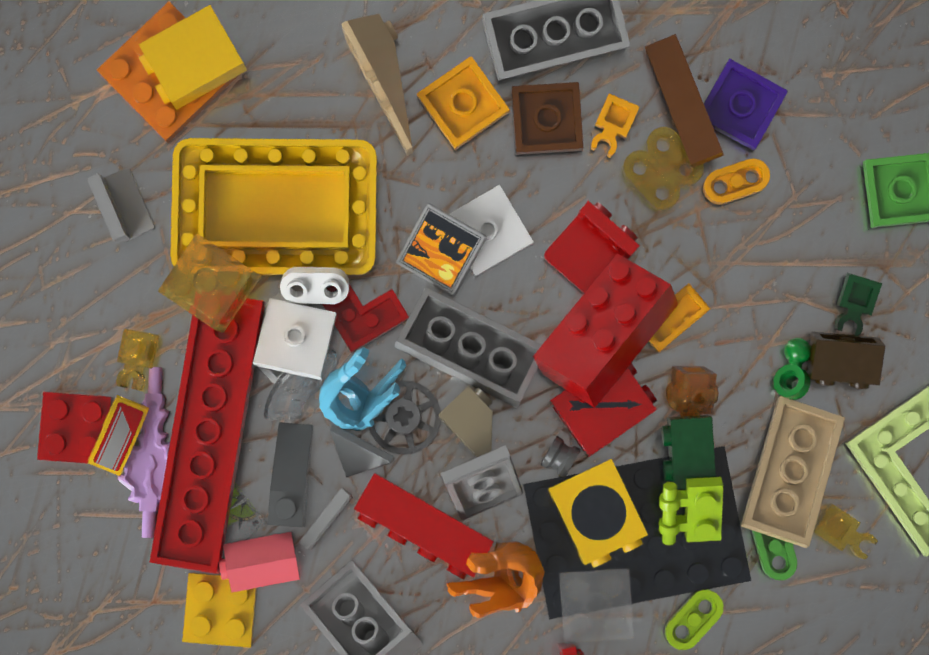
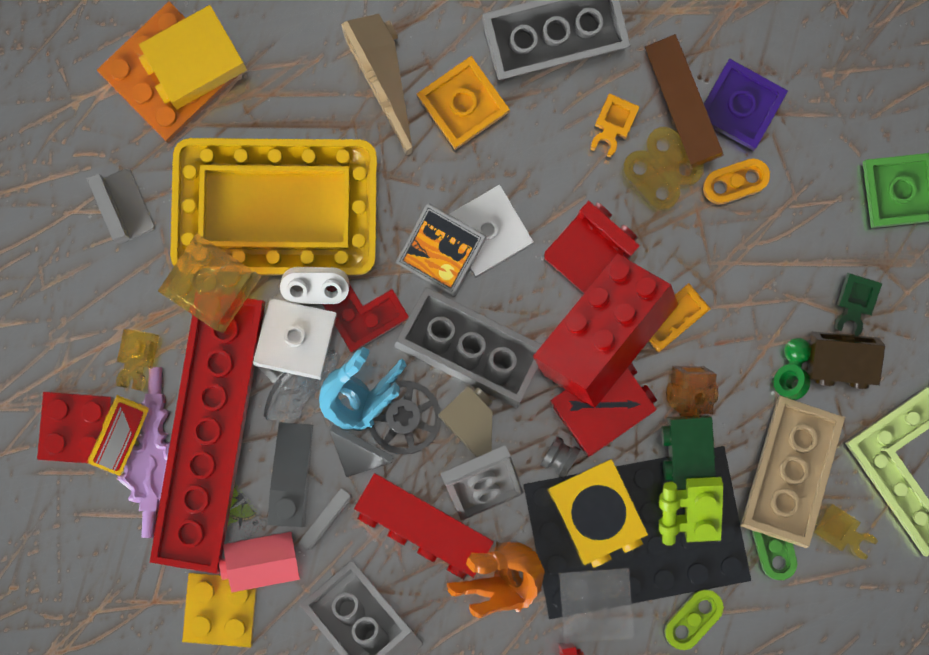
reddish brown plate [512,82,584,155] -> none

